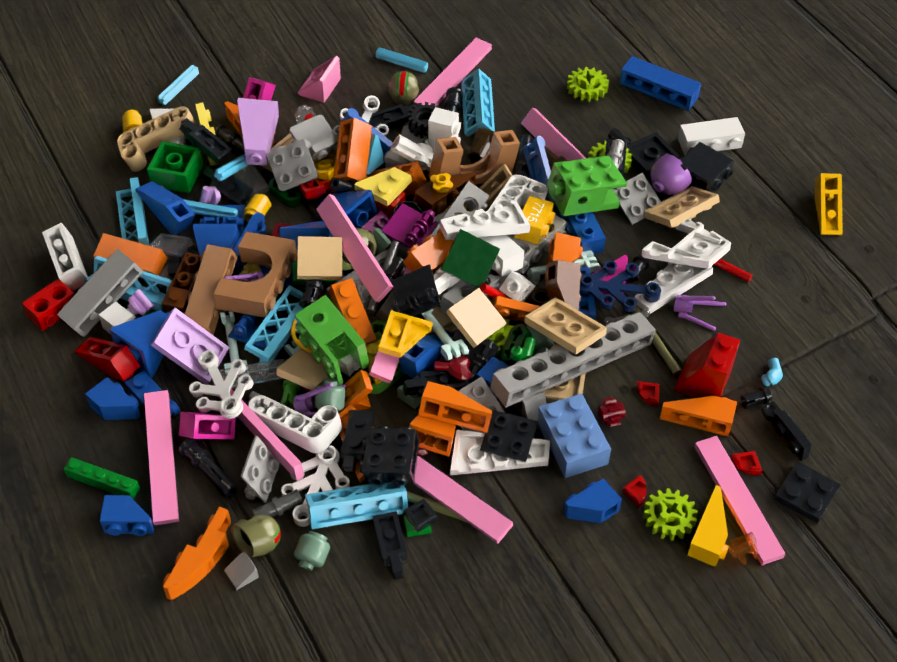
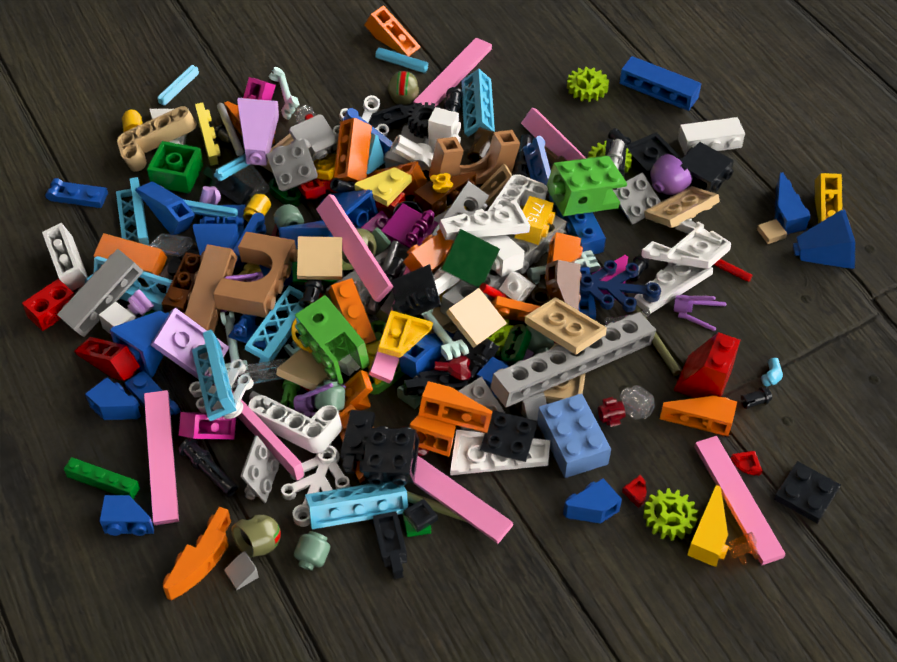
black hinge [179,118,232,164] -> none
dark grey pin [252,489,303,517] -> none
bright pink slope [297,55,341,103] -> none
green arm [510,337,536,362] -> none
red tile [636,381,660,407] -> none
black hinge [761,401,812,461] -> none
none -> blue plate [45,178,108,208]
none -> medium azure fence [192,330,237,421]
none -> light grey bar [217,103,244,156]
none -> light aqua hinge [269,67,299,120]
none -> sand green head [274,204,304,229]
none -> orange slope [364,5,420,56]
none -> clear head [620,385,655,420]
none -> tan tile [757,219,787,244]
none -> blue slope [774,172,810,234]
none -> blue slope [793,209,855,269]

